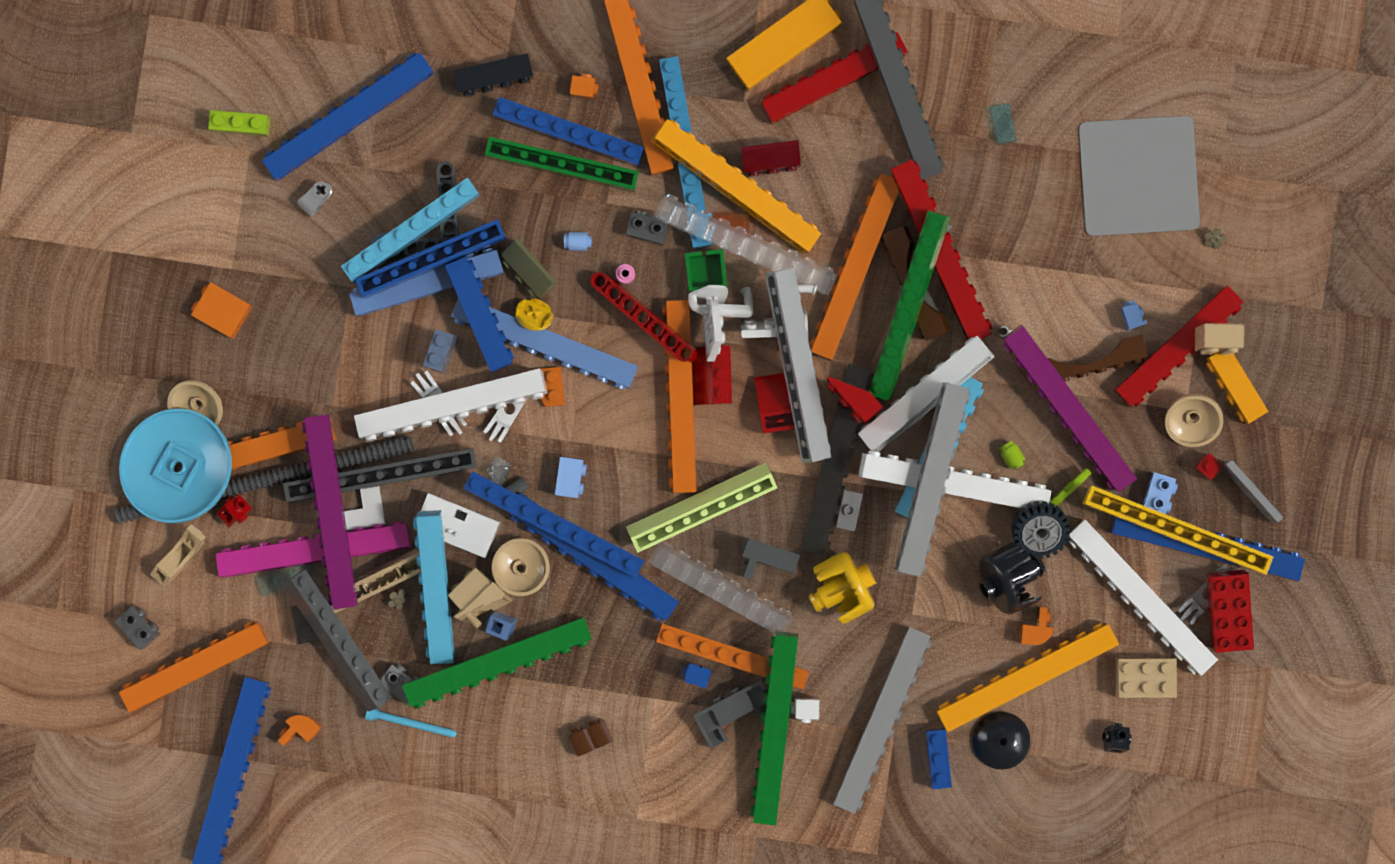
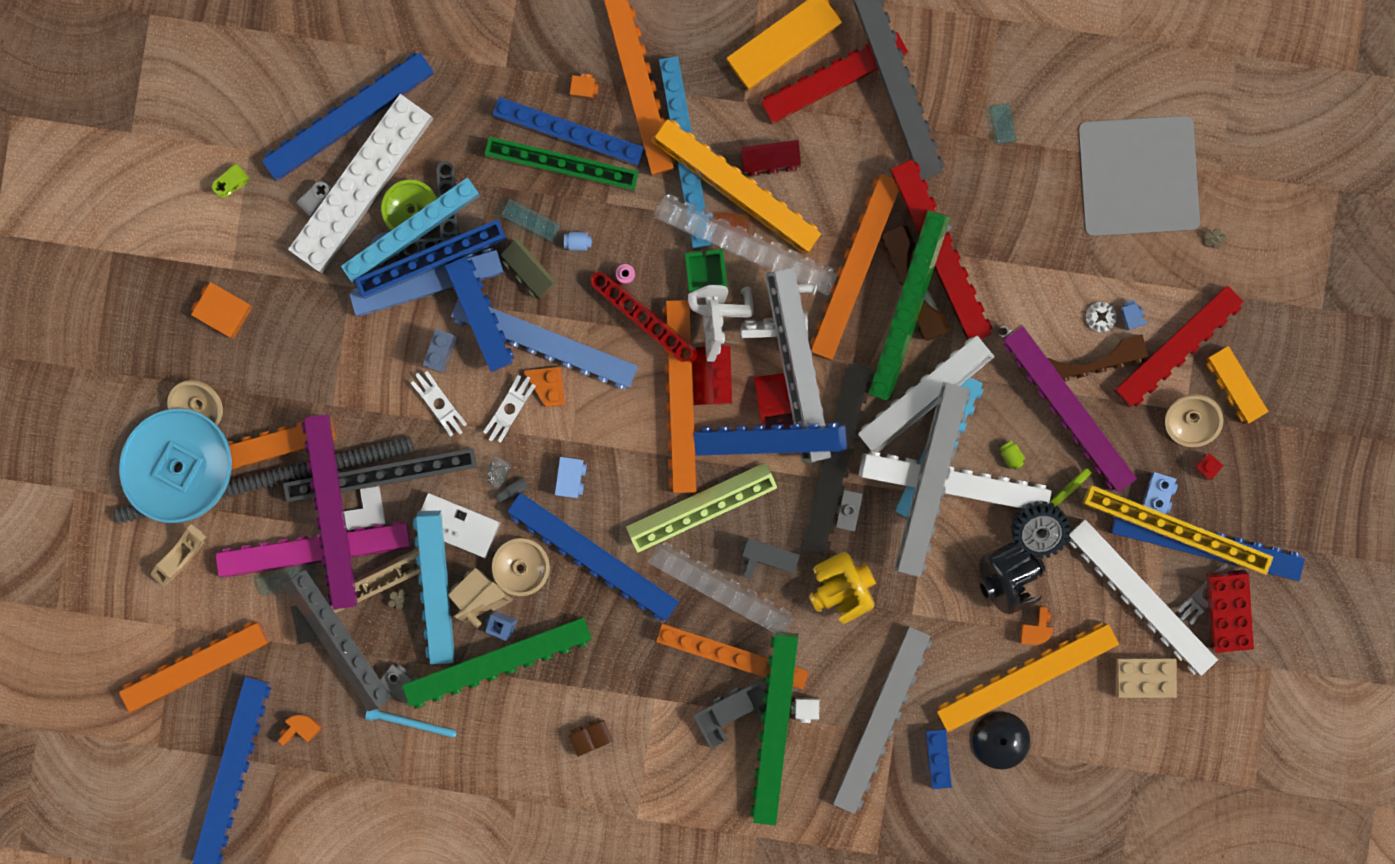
flat silver brick [115,606,161,650] -> none
lime brick [208,110,271,137] -> none
red brick [216,494,252,528] -> none
white brick [354,369,548,442] -> none
black brick [453,53,534,97] -> none
blue brick [464,471,645,578] -> none
yellow tile [515,298,553,331] -> none
dark grey brick [626,210,669,246] -> none
blue brick [682,662,711,688] -> none
red slope [825,377,883,424] -> none
black brick [1102,723,1132,754] -> none
tan brick [1195,324,1244,355] -> none
light grey tile [1222,460,1283,523] -> none
none -> lime piece [212,164,250,198]
none -> white brick [288,94,433,274]
none -> lime dish [381,180,437,230]
none -> clear light blue plate [501,199,561,242]
none -> blue brick [694,422,847,456]
none -> white gear [1086,302,1117,332]

